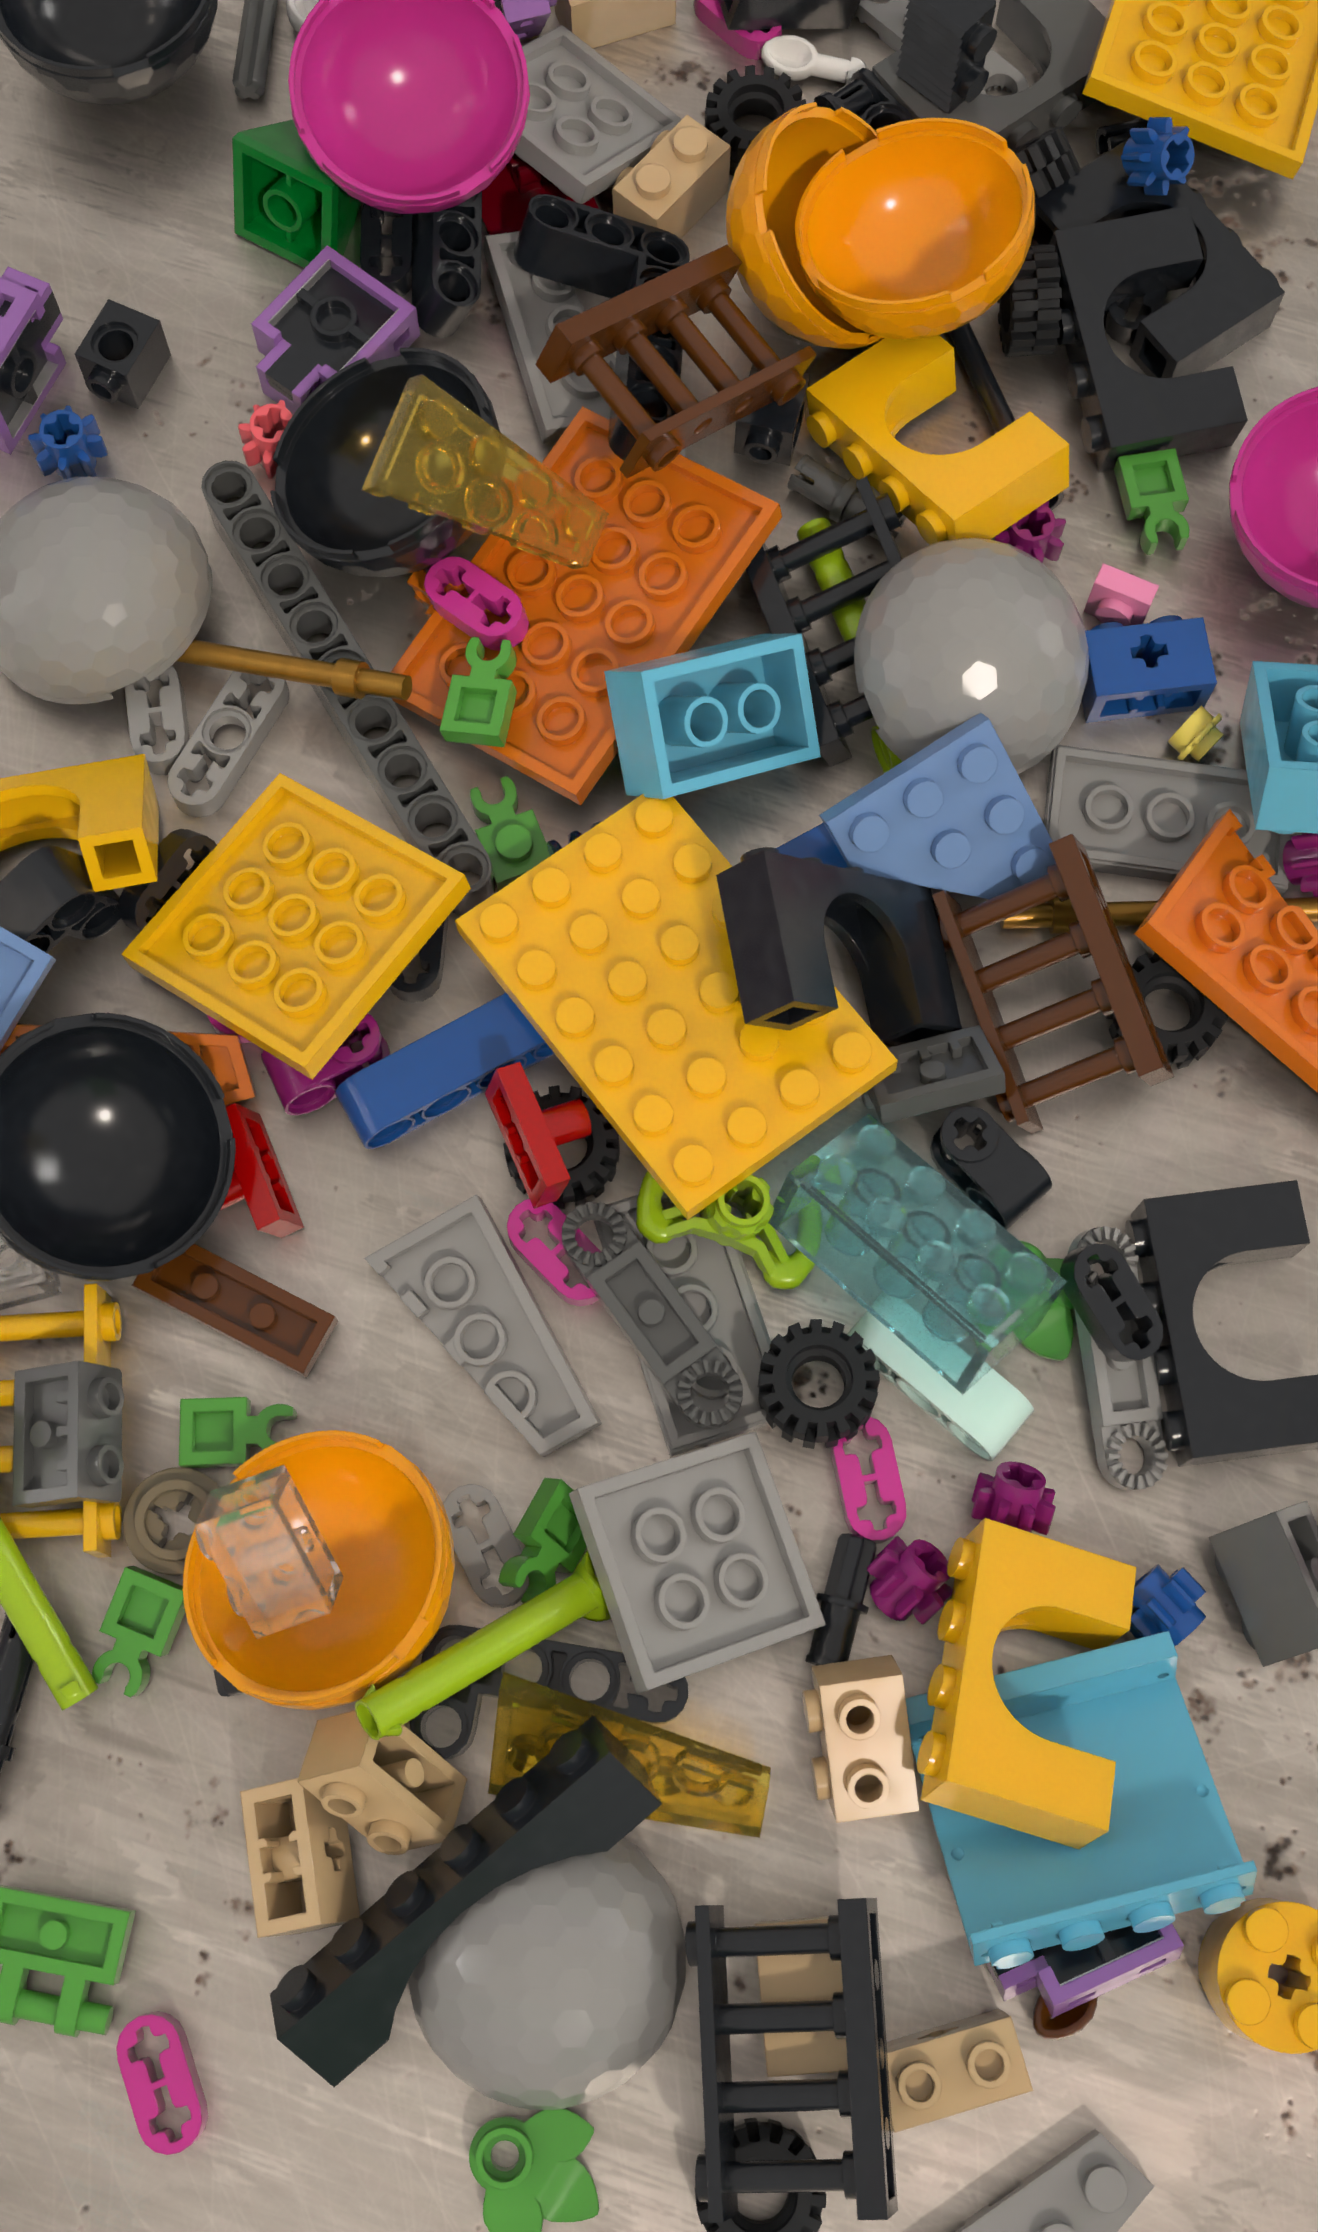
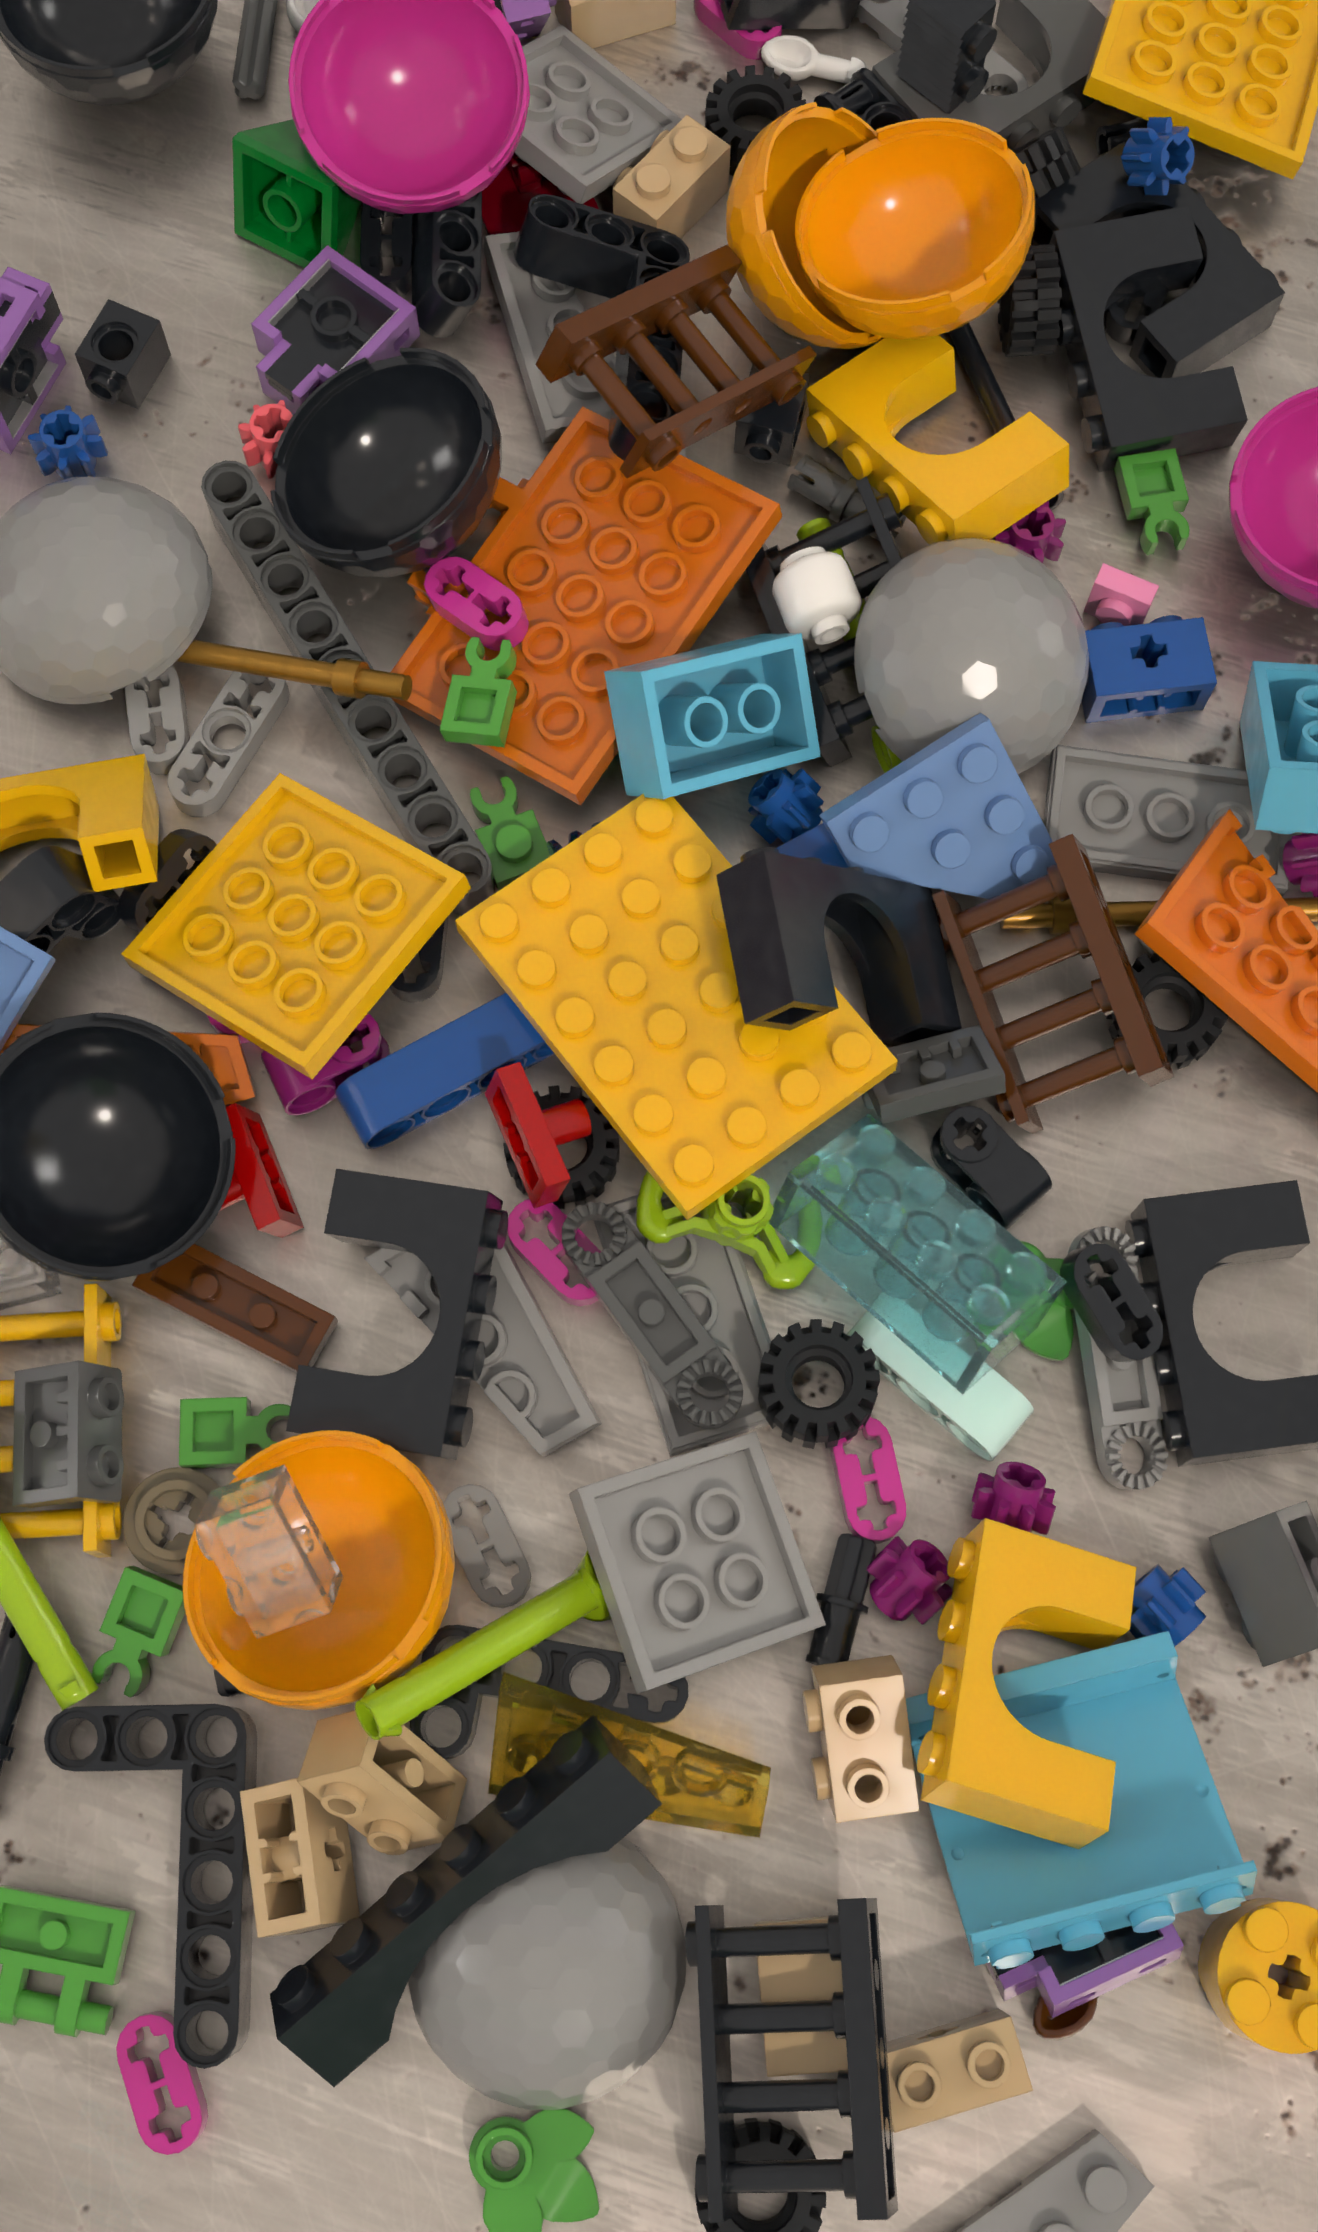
clear yellow wing [362,374,609,569] -> none
bright green plate [498,1478,587,1603] -> none
light yellow plate [1167,705,1224,762] -> none
none -> black beam [44,1704,257,2069]
none -> black arch [286,1169,508,1460]
none -> blue gear [748,768,824,844]
none -> white head [772,546,862,645]

